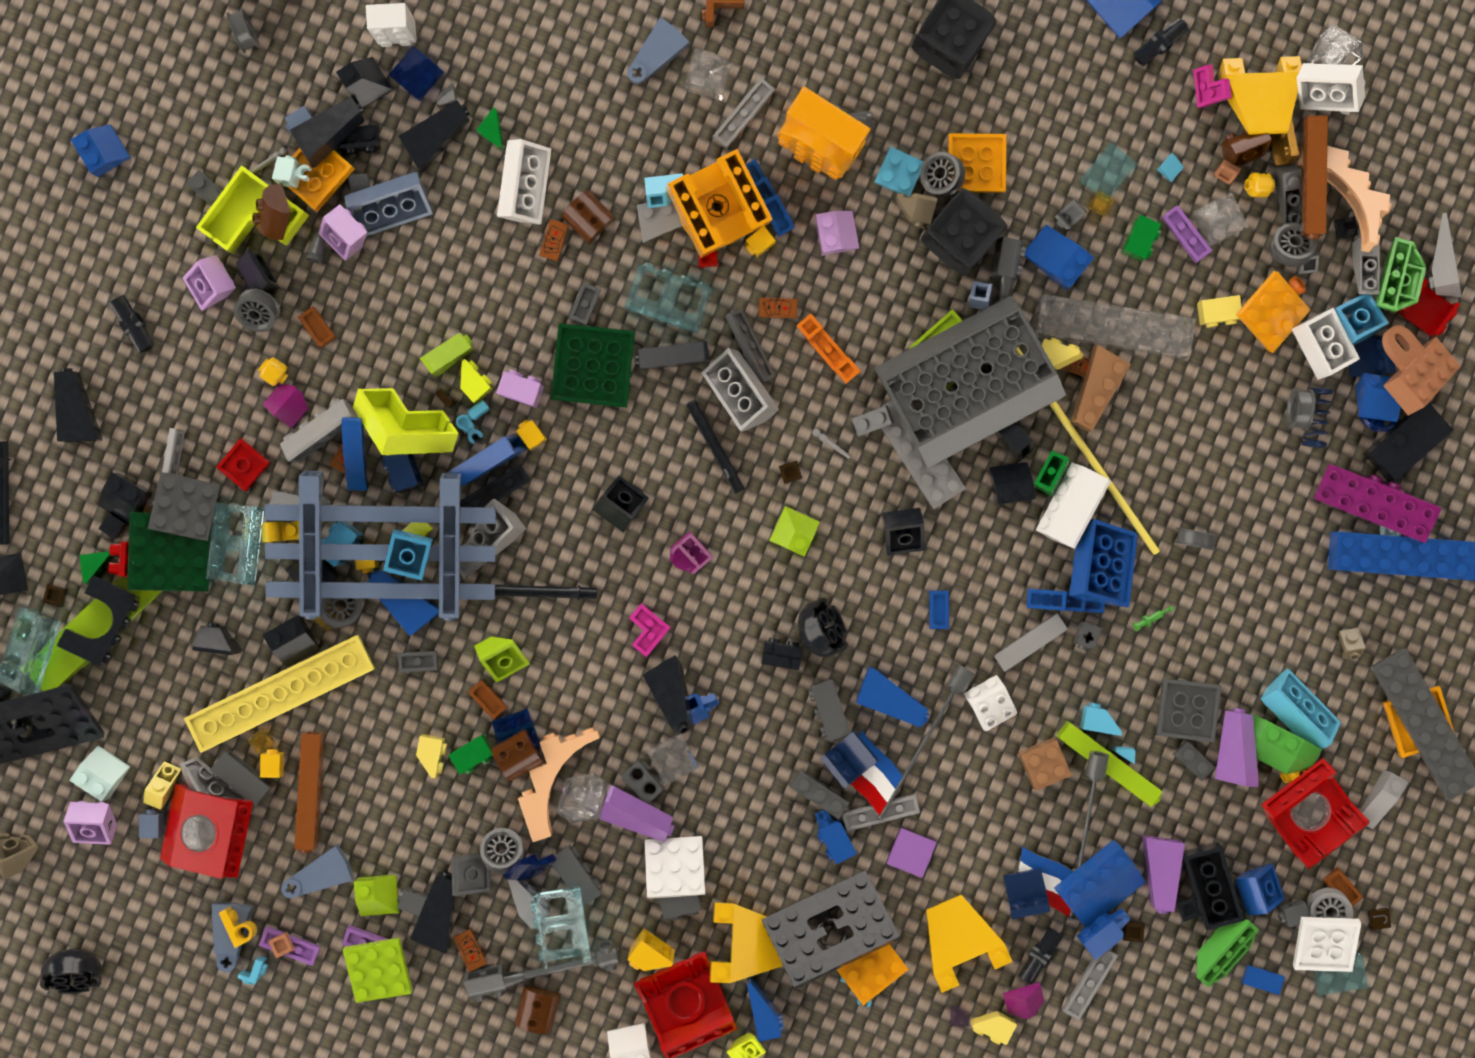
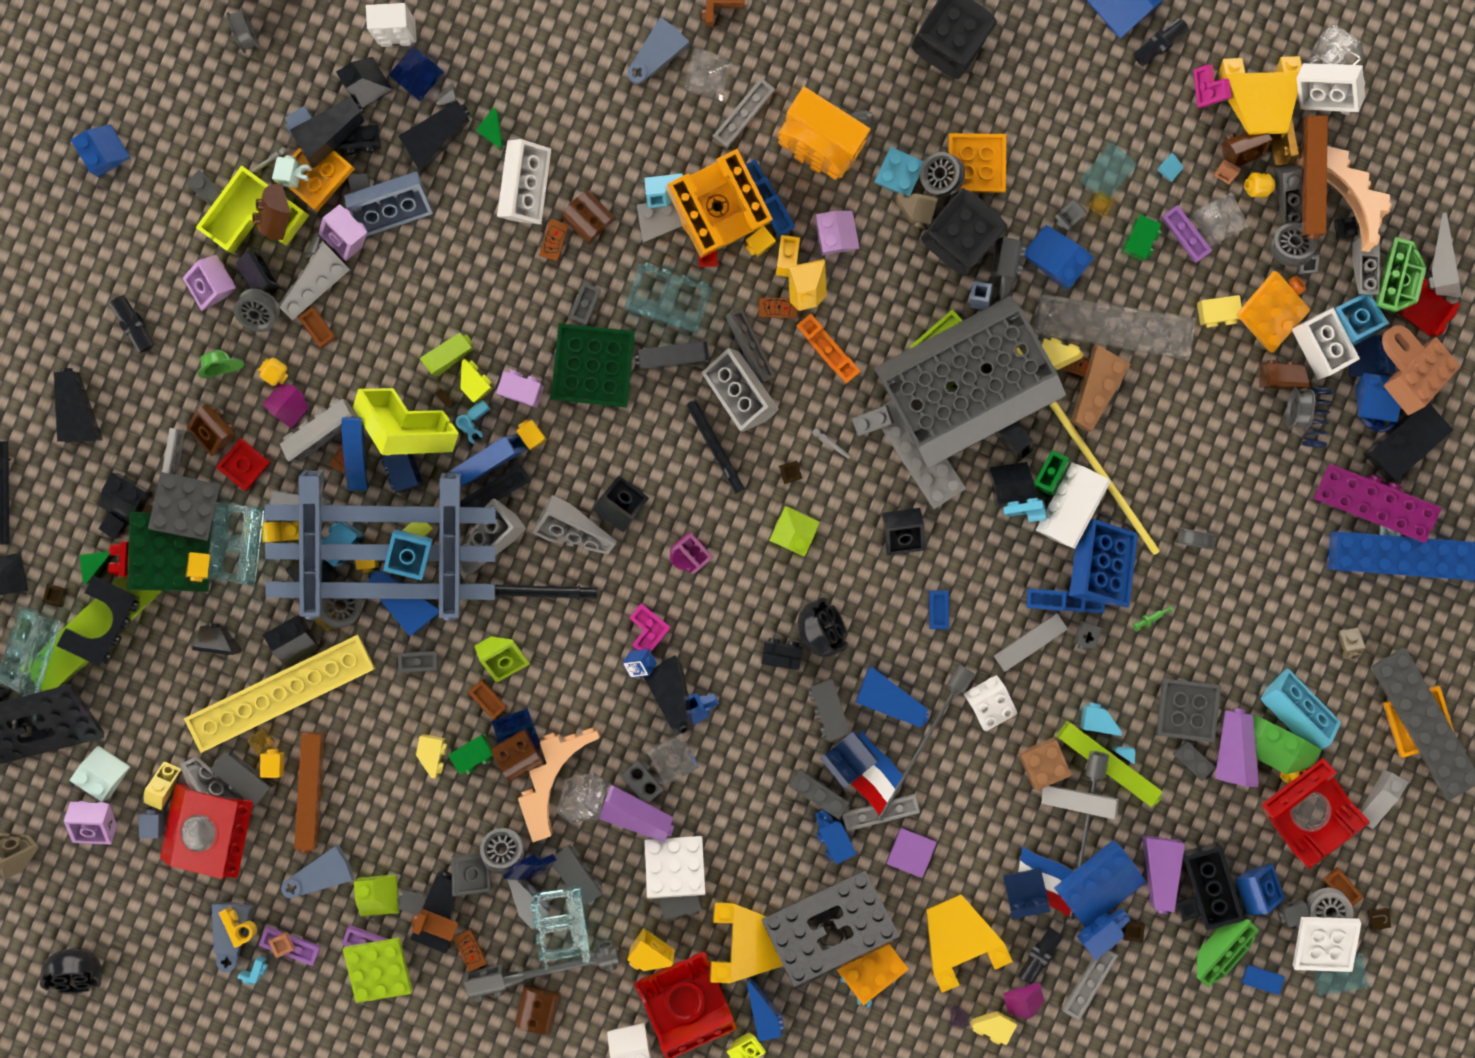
none -> yellow brick [186,552,210,582]
none -> reddish brown brick [187,404,235,457]
none -> bright green piece [198,350,244,379]
none -> light grey wing [279,241,350,320]
none -> dark orange bracket [411,909,458,941]
none -> light grey wedge [532,495,617,555]
none -> blue brick [622,649,657,678]
none -> yellow plate [776,235,800,277]
none -> yellow slope [788,259,827,311]
none -> medium azure plate [1003,498,1047,523]
none -> light grey tile [1041,785,1119,819]
none -> reddish brown slope [1259,360,1310,390]

